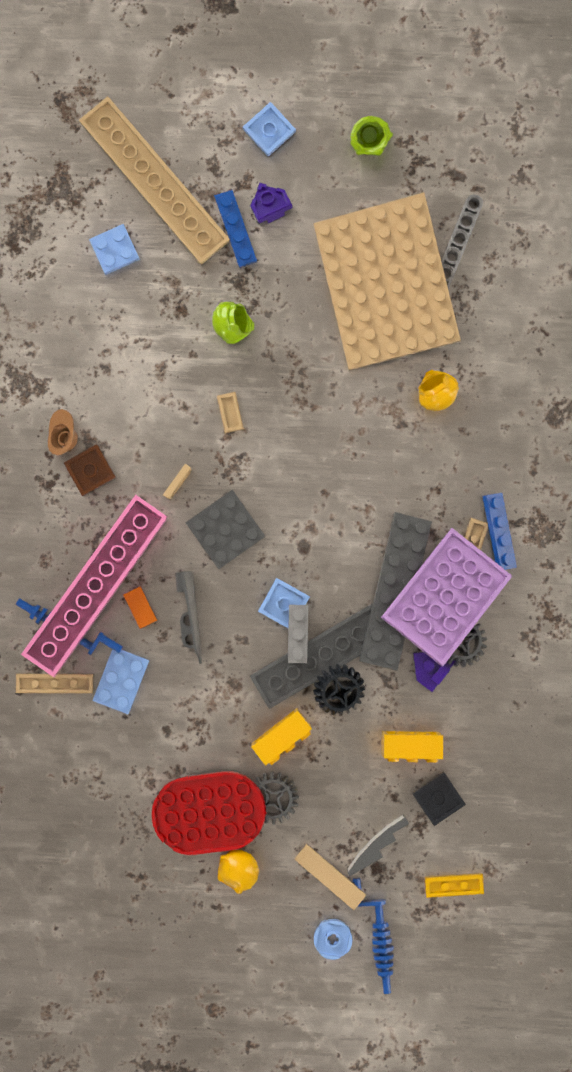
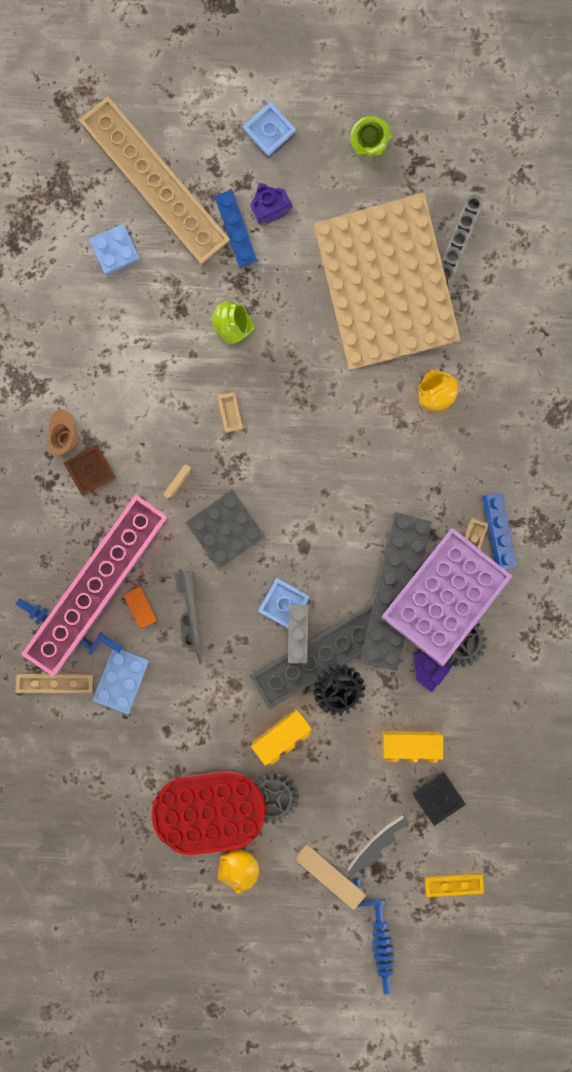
light blue plate [314,919,352,960] -> none

